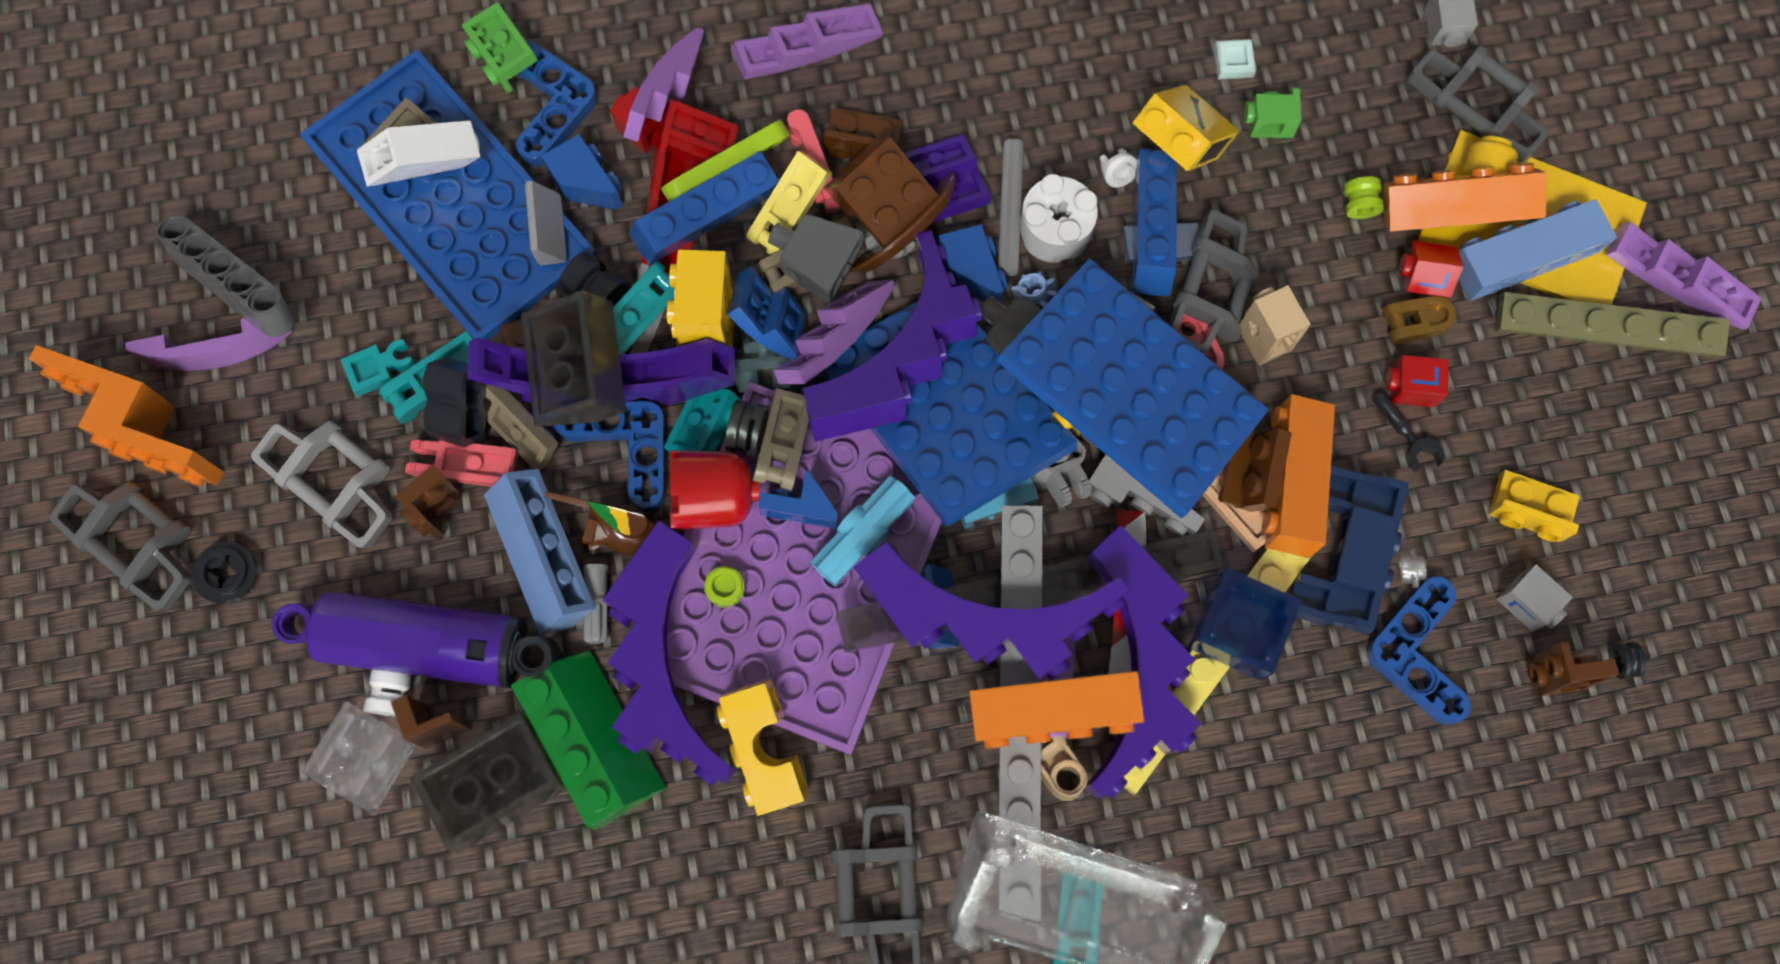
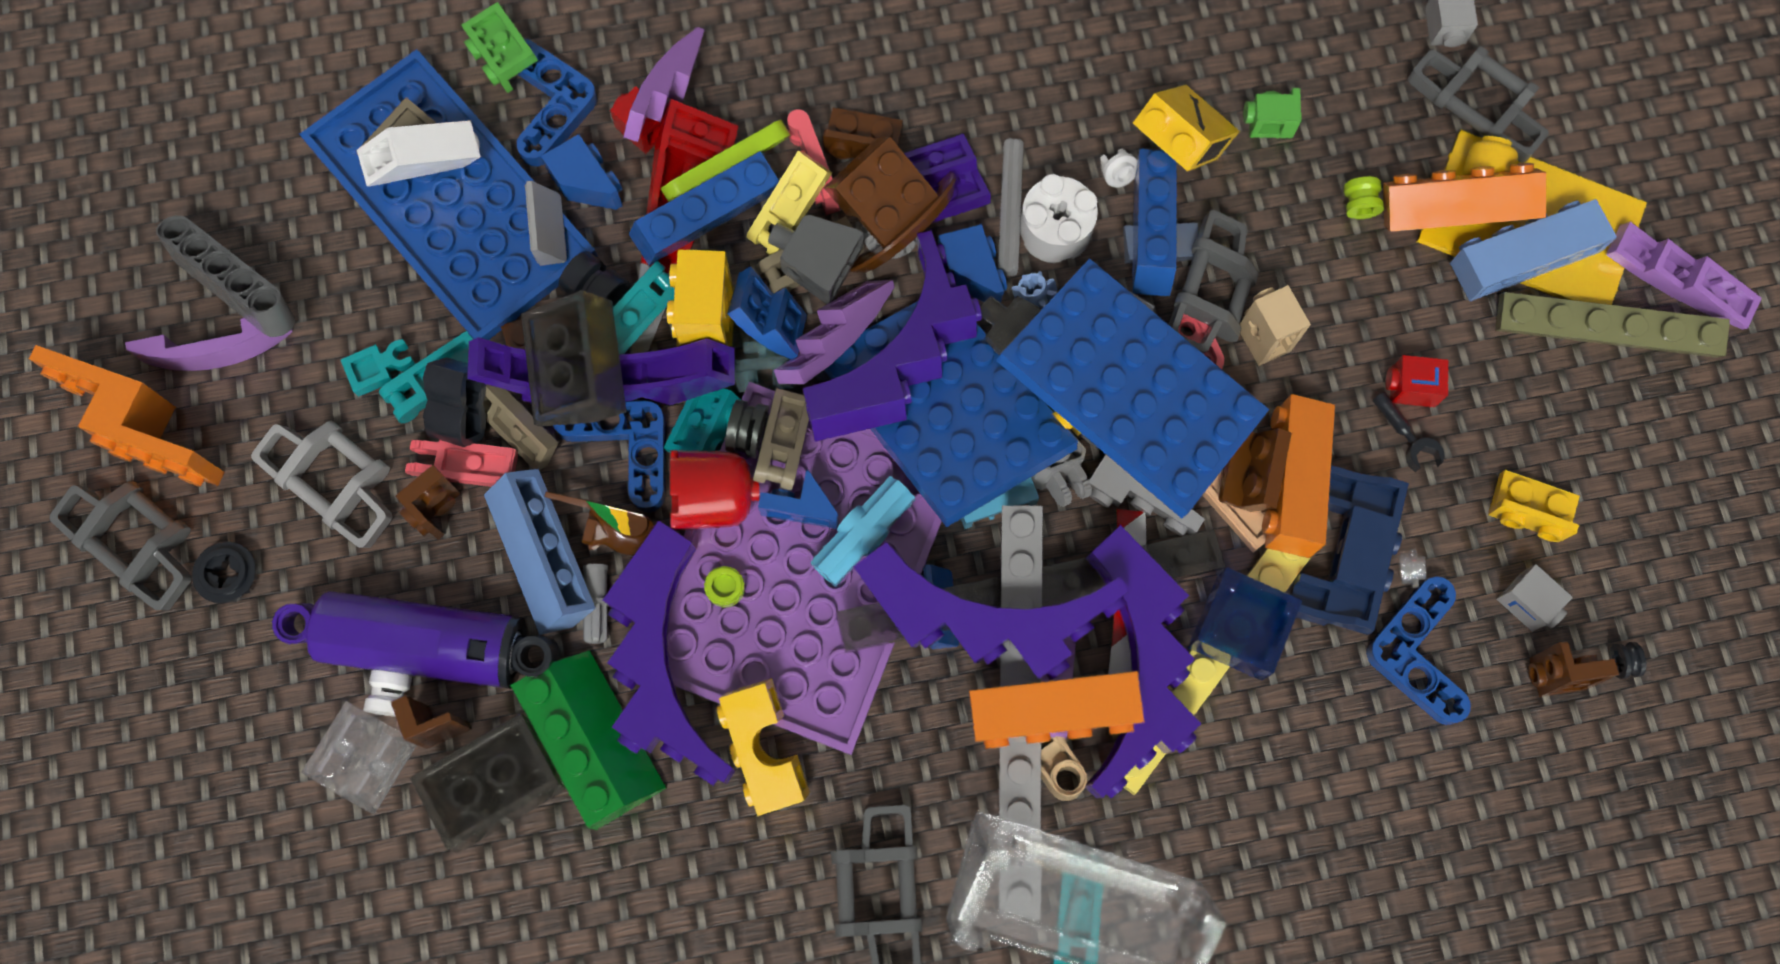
medium lavender slope [732,4,883,80] -> none
light aqua tile [1214,39,1256,79] -> none
pearl gold plate [1382,296,1456,345] -> none
red brick [1399,240,1463,298] -> none

